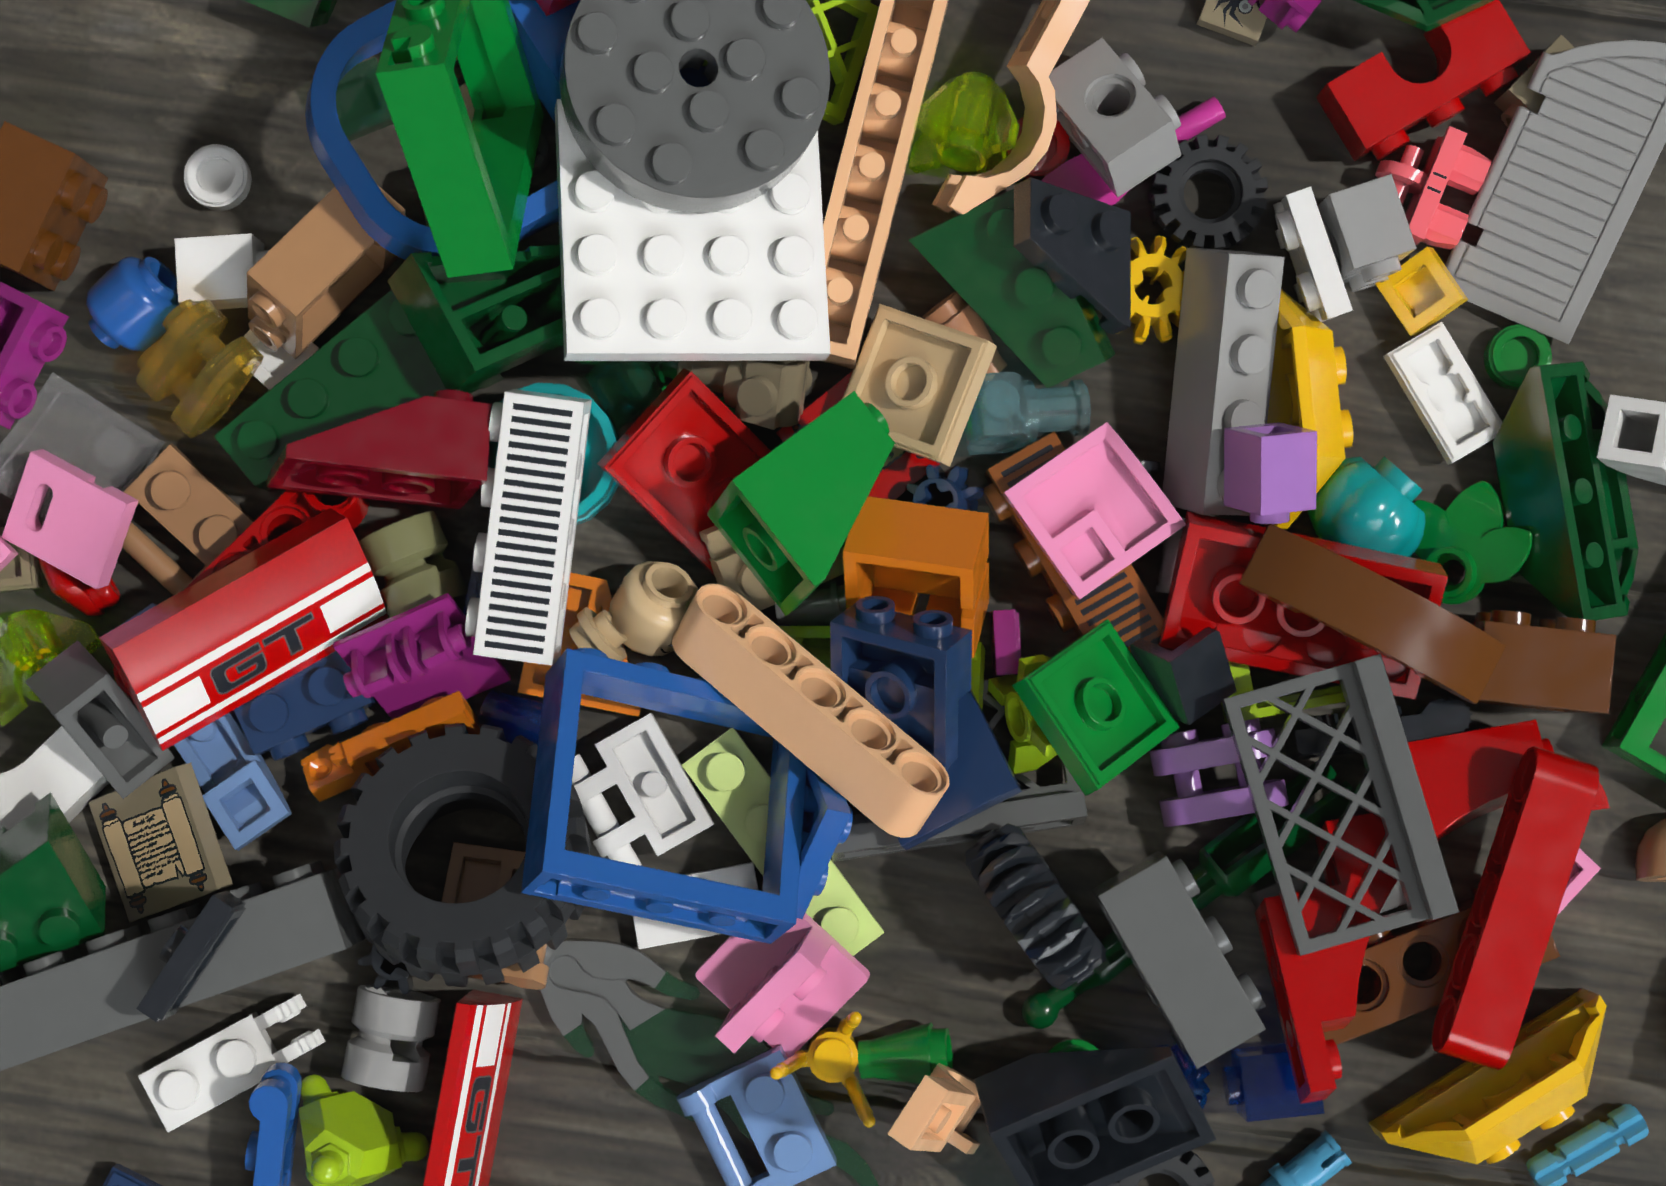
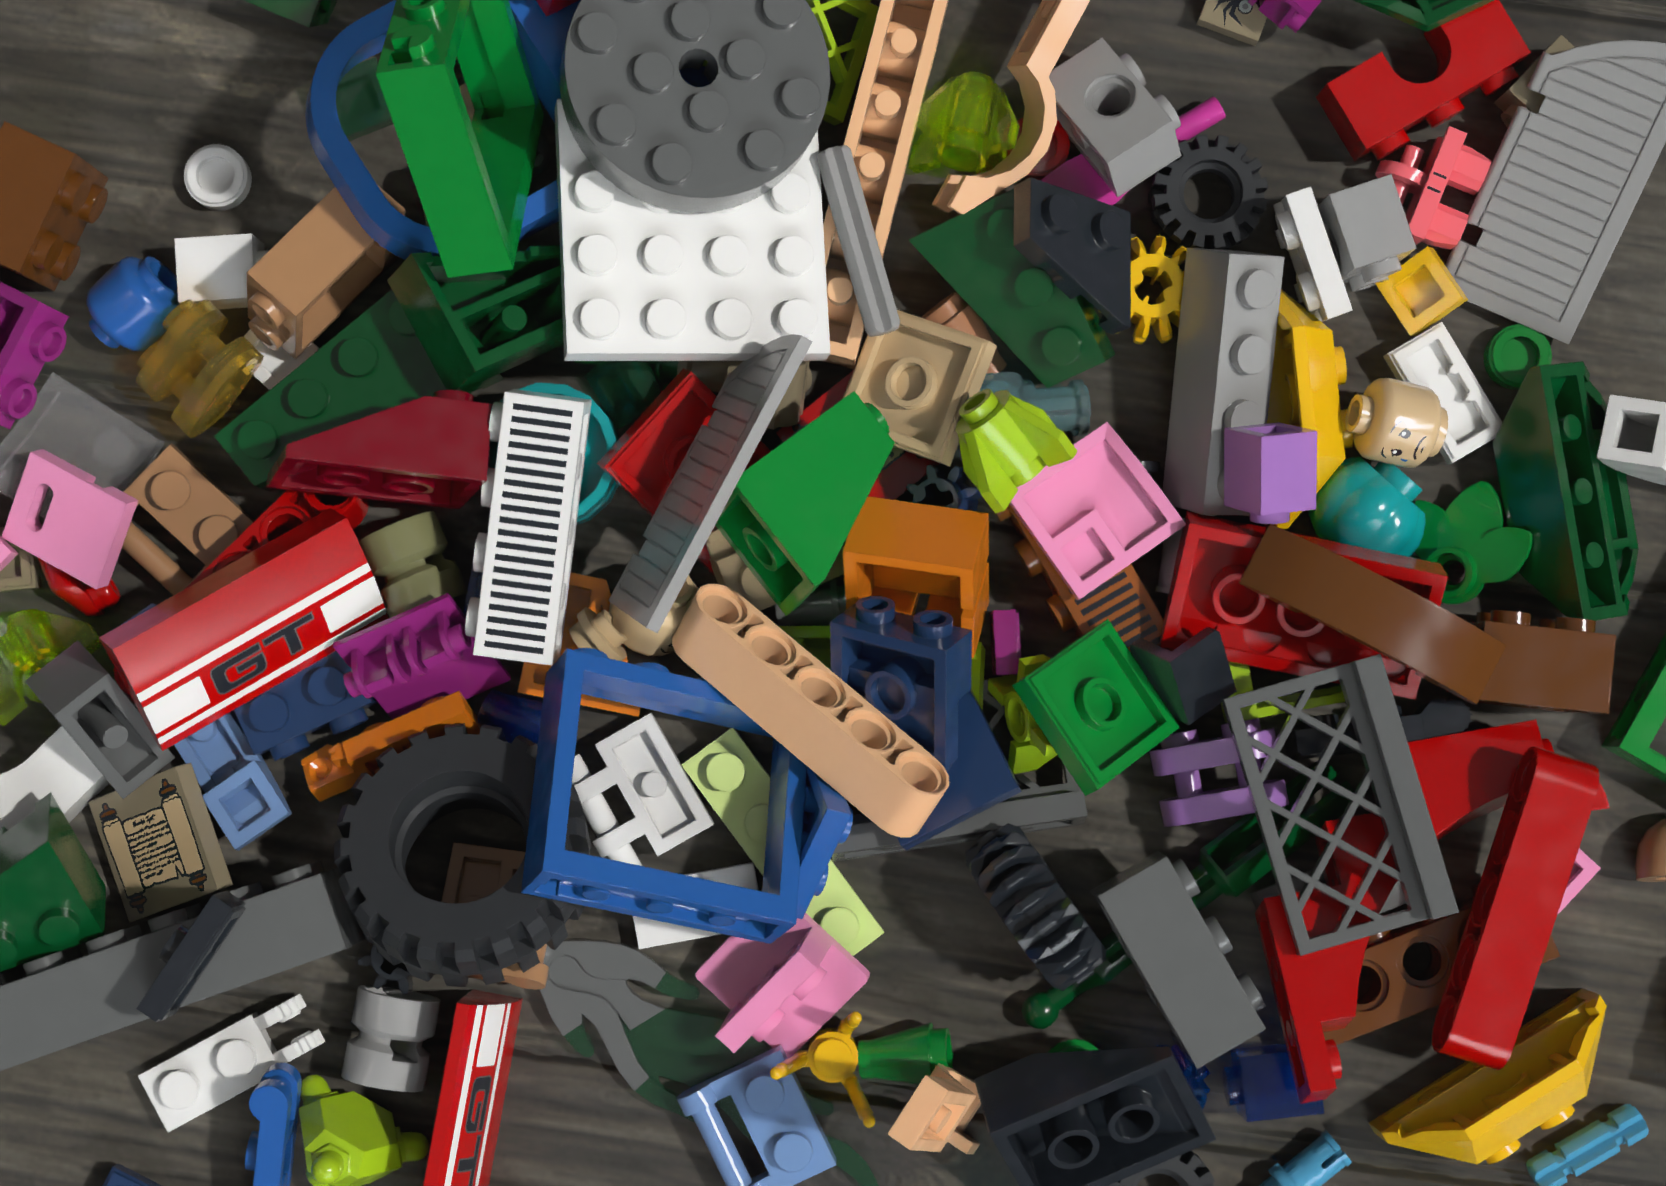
none -> light grey piece [608,334,813,633]
none -> light grey axle [817,145,900,337]
none -> lime brick [955,389,1077,514]
none -> tan head [1345,378,1448,468]

